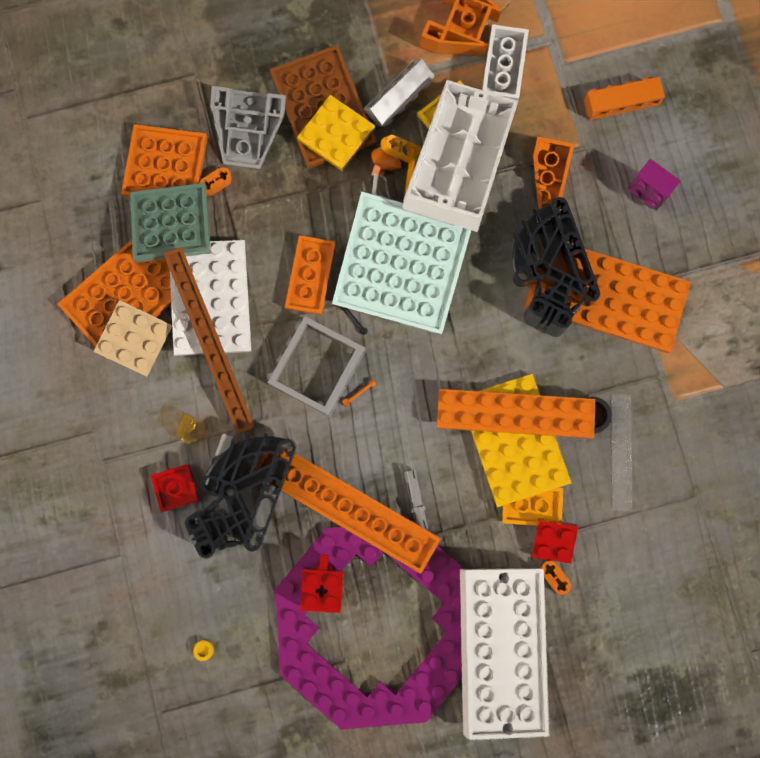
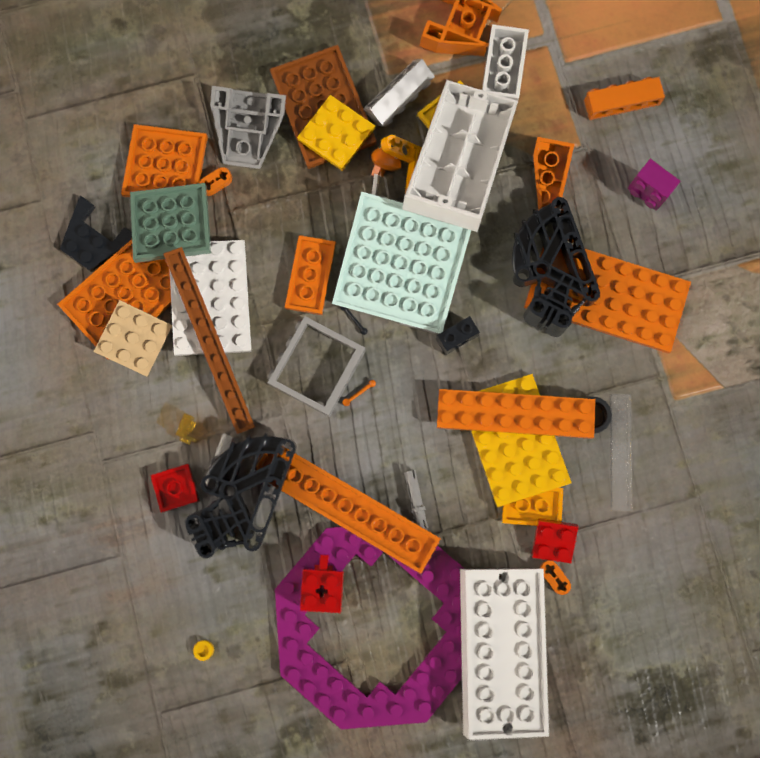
none -> black wing [60,196,132,272]
none -> black brick [436,316,480,355]

